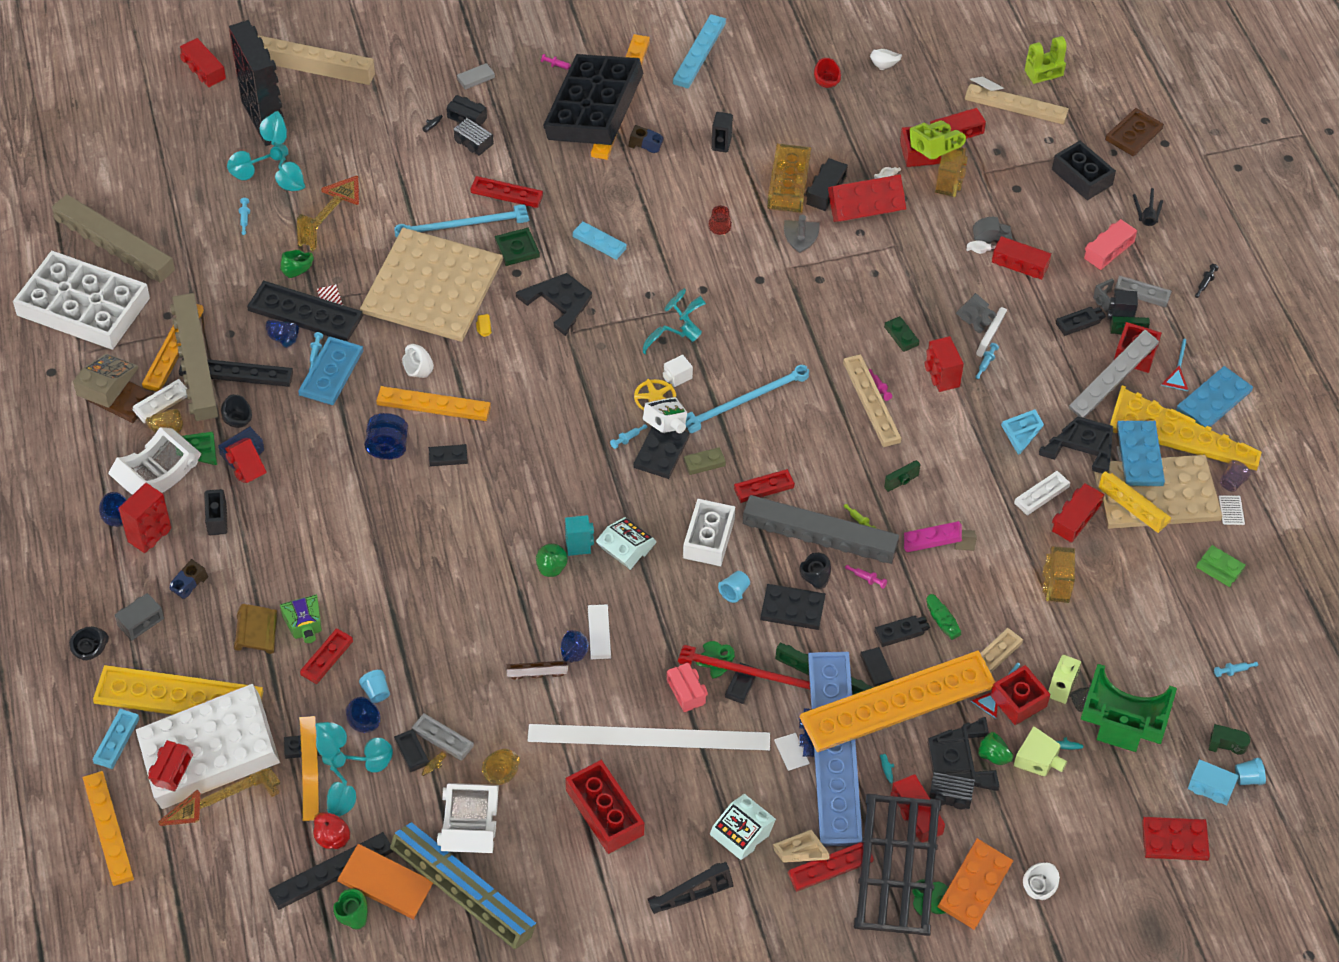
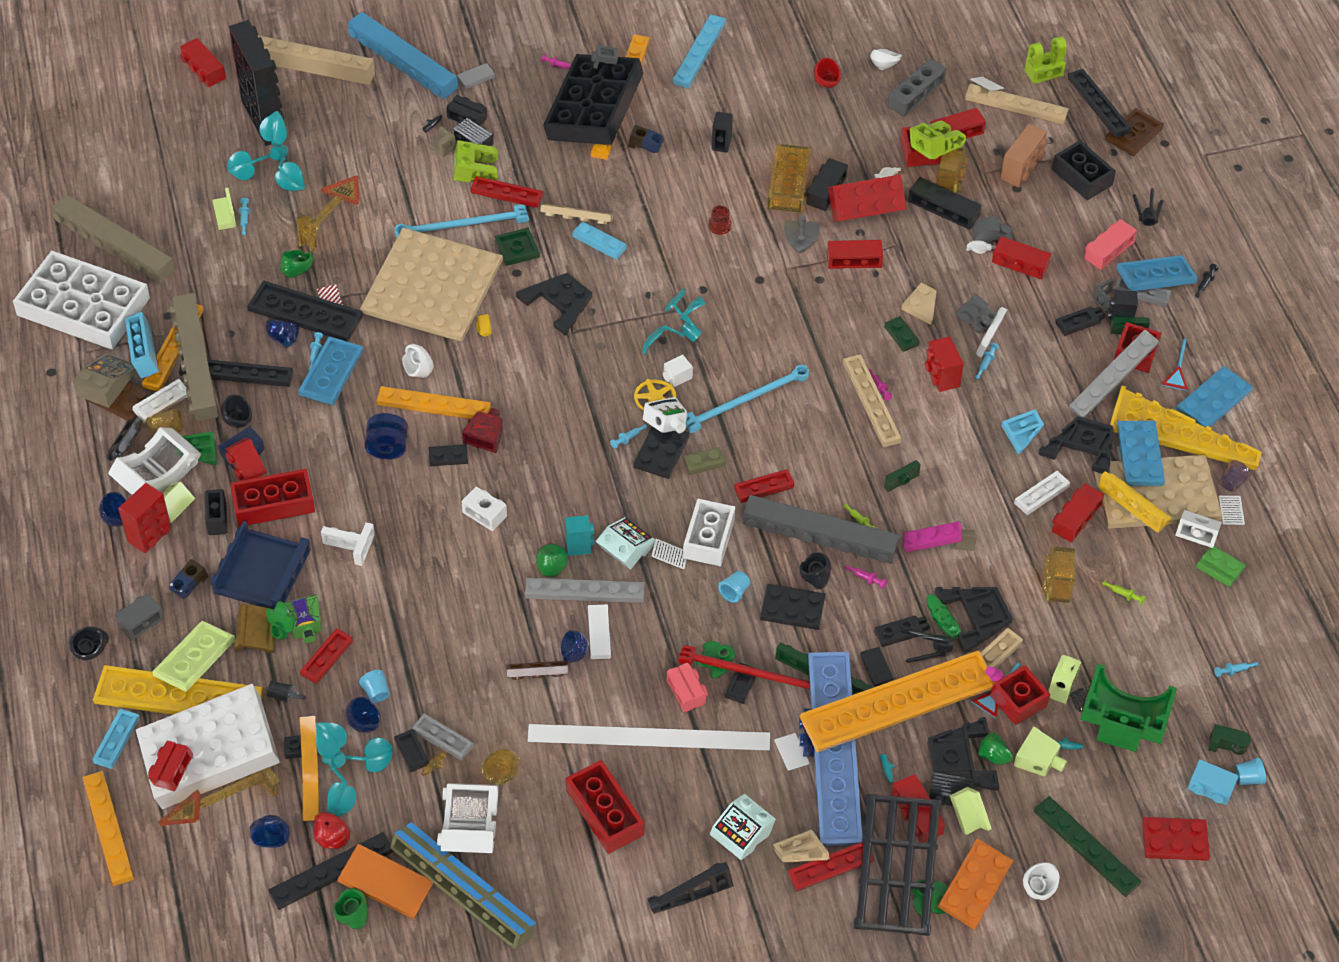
none -> black hinge [107,416,143,461]
none -> medium azure brick [125,312,159,379]
none -> yellowish green tile [153,621,235,692]
none -> yellowish green panel [163,481,195,523]
none -> dark blue panel [211,521,311,609]
none -> yellowish green panel [213,188,236,230]
none -> red brick [230,468,315,527]
none -> clear blue hair [250,815,290,848]
none -> green plate [266,601,295,639]
none -> black piece [267,680,306,704]
none -> white bracket [321,522,375,566]
none -> dark azure brick [348,12,458,100]
none -> dark tan panel [429,126,456,157]
none -> lime brick [453,140,498,183]
none -> white brick [461,486,507,531]
none -> dark red torso [462,408,503,453]
none -> light grey plate [525,578,644,603]
none -> tan plate [540,203,613,224]
none -> dark grey bracket [591,45,618,69]
none -> white sticker [651,539,687,569]
none -> red brick [827,240,883,269]
none -> dark grey brick [888,59,947,117]
none -> tan wing [901,282,937,325]
none -> black plant [906,630,953,663]
none -> black brick [908,177,982,230]
none -> black wing [935,587,1013,654]
none -> yellowish green panel [950,787,992,835]
none -> dark pink piece [985,666,1005,682]
none -> nougat brick [1001,124,1048,188]
none -> dark green plate [1034,796,1141,897]
none -> black plate [1068,69,1131,138]
none -> lime piece [1102,581,1146,605]
none -> dark azure plate [1116,255,1198,291]
none -> white brick [1175,510,1222,548]

